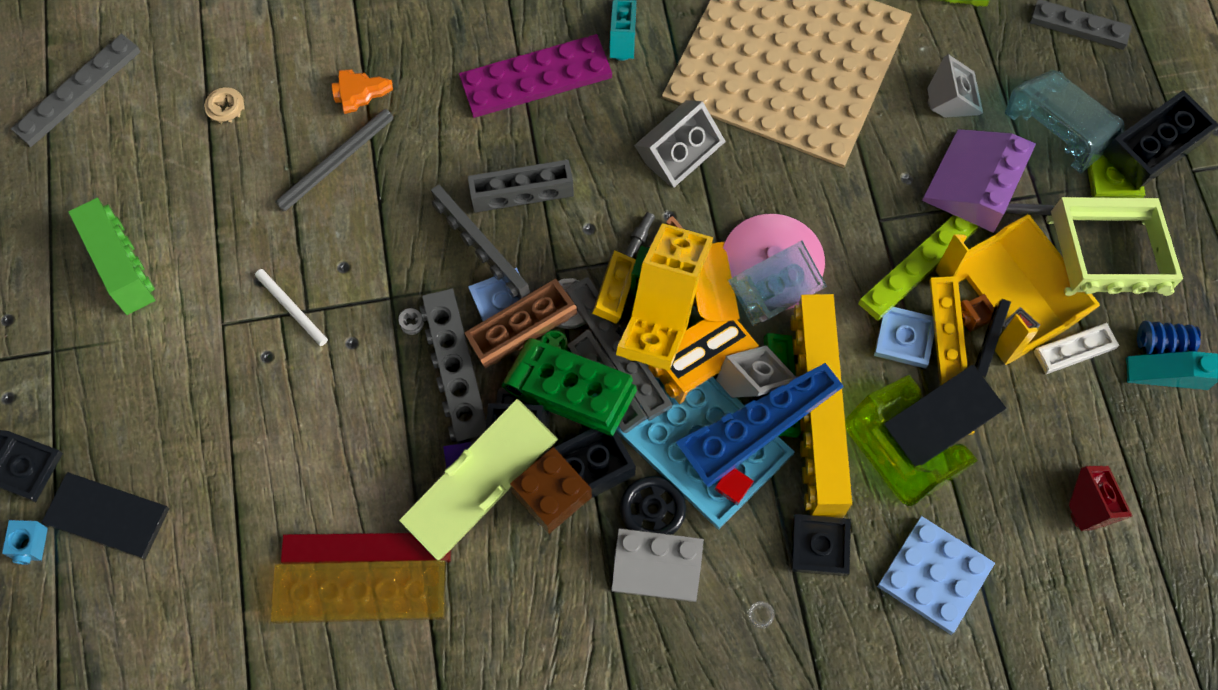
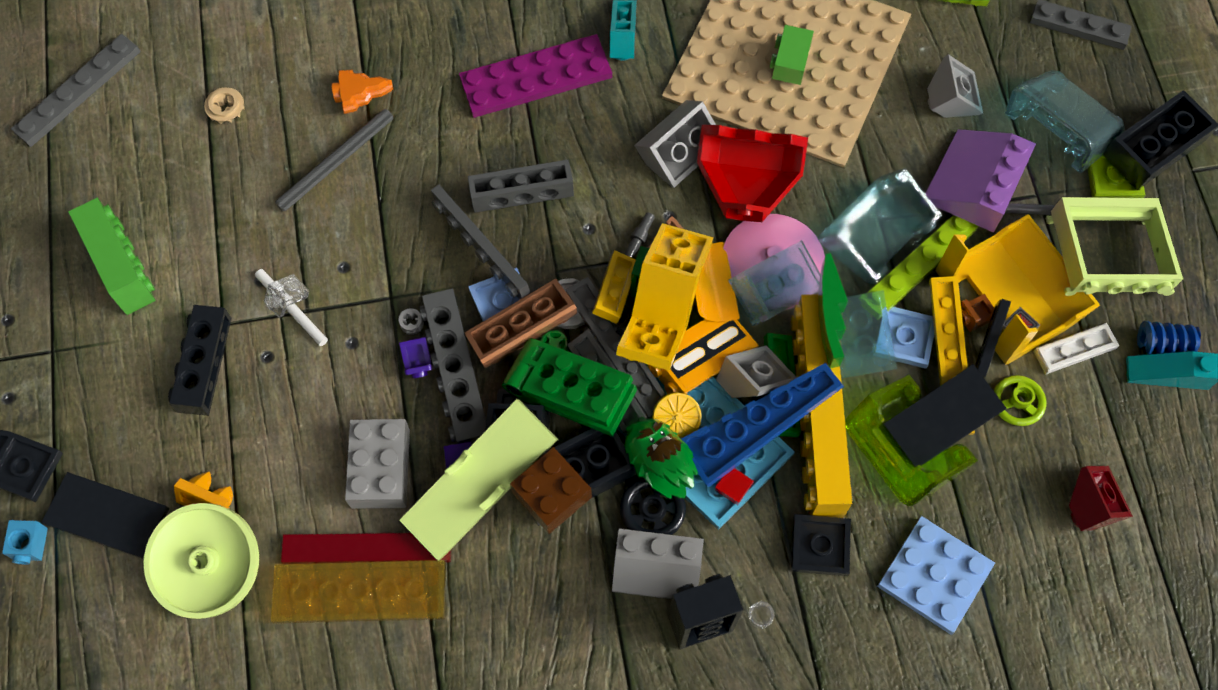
none -> yellowish green dish [144,503,259,619]
none -> black brick [168,305,232,416]
none -> light orange tile [174,472,233,508]
none -> clear bracket [264,274,309,318]
none -> light grey brick [345,419,410,509]
none -> dark purple bracket [399,337,433,378]
none -> green head [625,416,698,499]
none -> yellow wheel [652,392,702,438]
none -> black brick [668,574,743,650]
none -> red panel [697,125,808,223]
none -> bright green brick [769,25,814,85]
none -> clear light blue windscreen [817,168,942,284]
none -> green slope [818,253,848,369]
none -> clear light blue slope [839,290,898,378]
none -> lime piece [994,375,1047,426]

